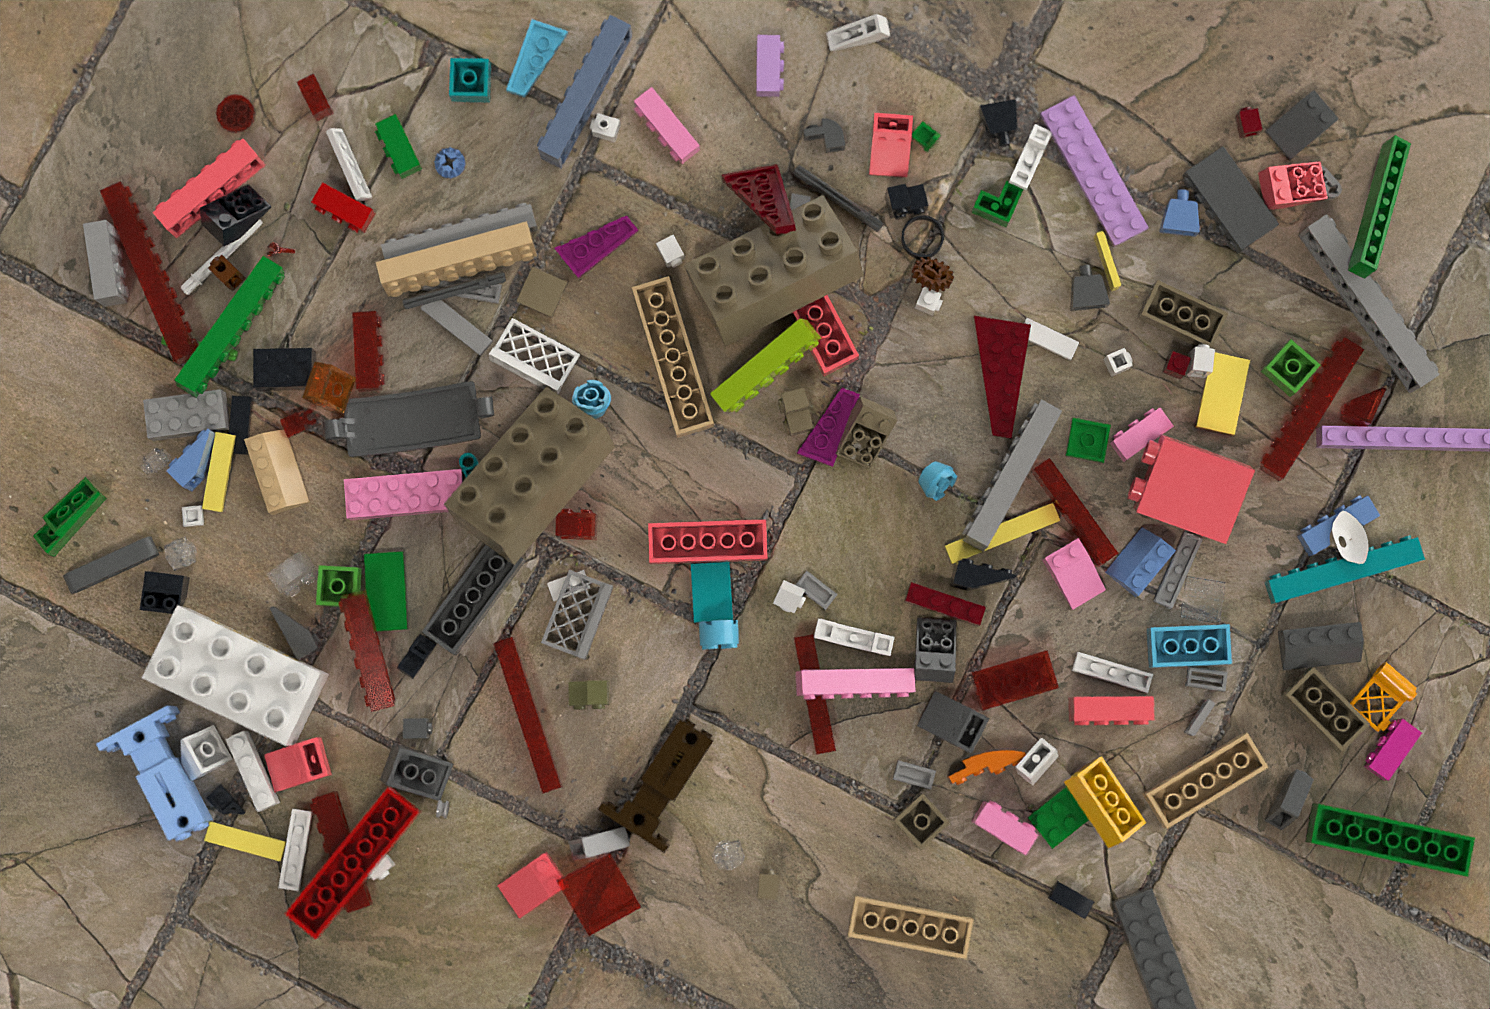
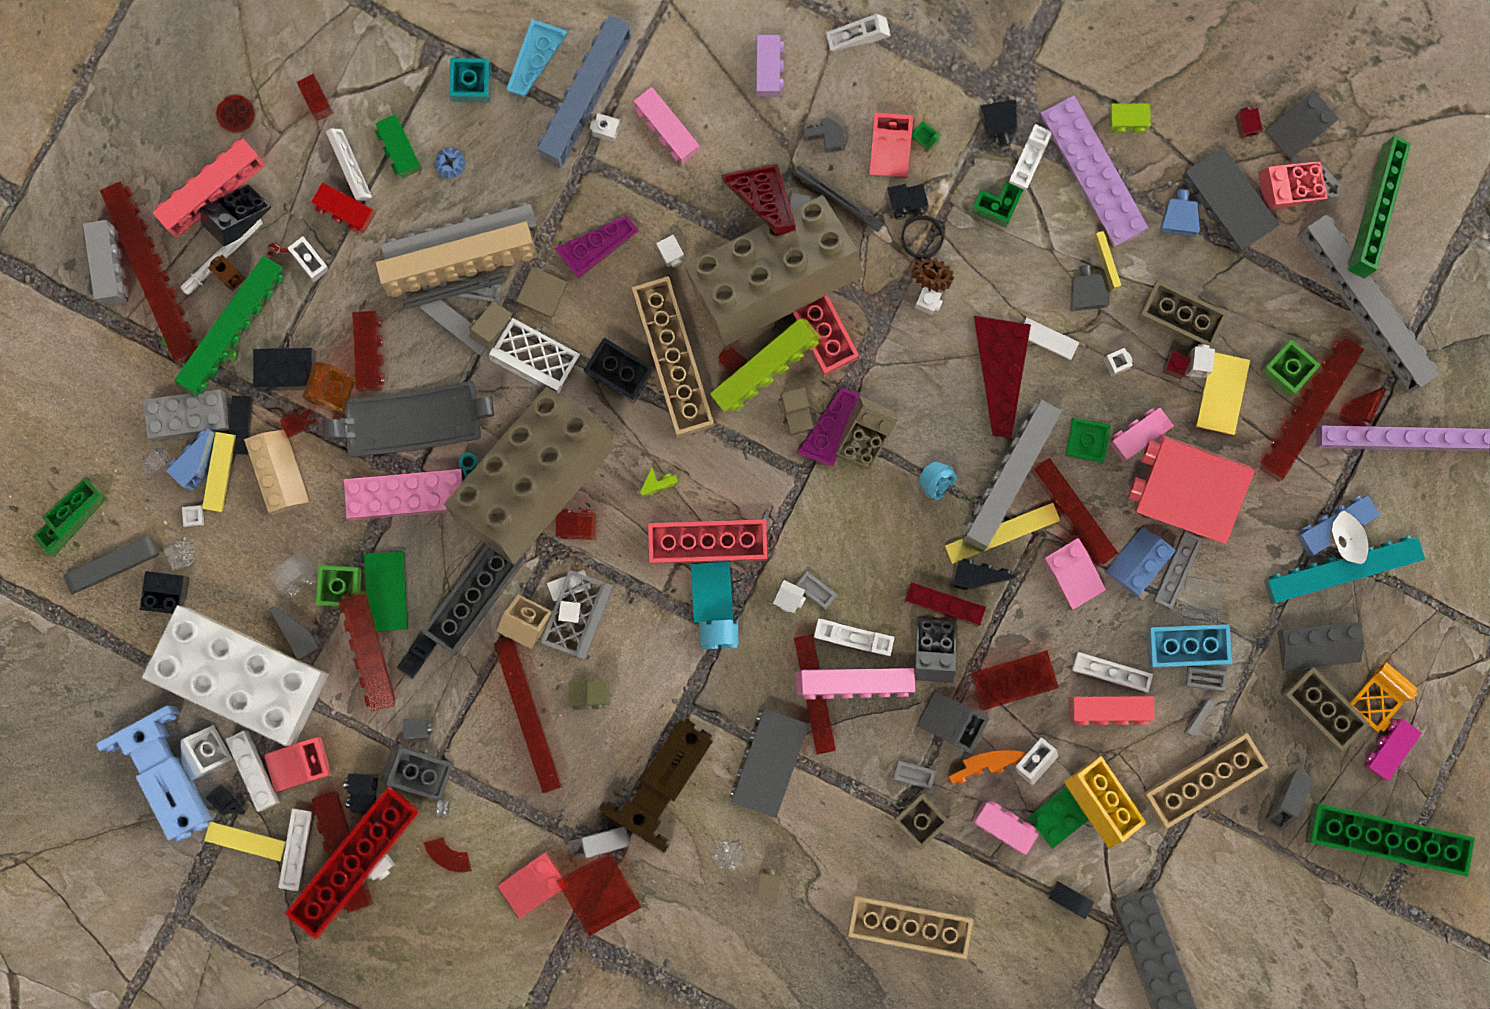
medium azure cone [572,380,611,419] -> none
none -> white brick [288,237,329,283]
none -> black brick [344,773,378,814]
none -> clear red tile [424,838,472,873]
none -> dark tan brick [469,301,512,349]
none -> tan brick [497,594,552,649]
none -> white tile [558,601,581,623]
none -> black brick [584,337,655,403]
none -> lime slope [641,468,679,498]
none -> clear red brick [718,347,748,375]
none -> dark grey brick [729,708,809,818]
none -> lime brick [1109,103,1151,134]

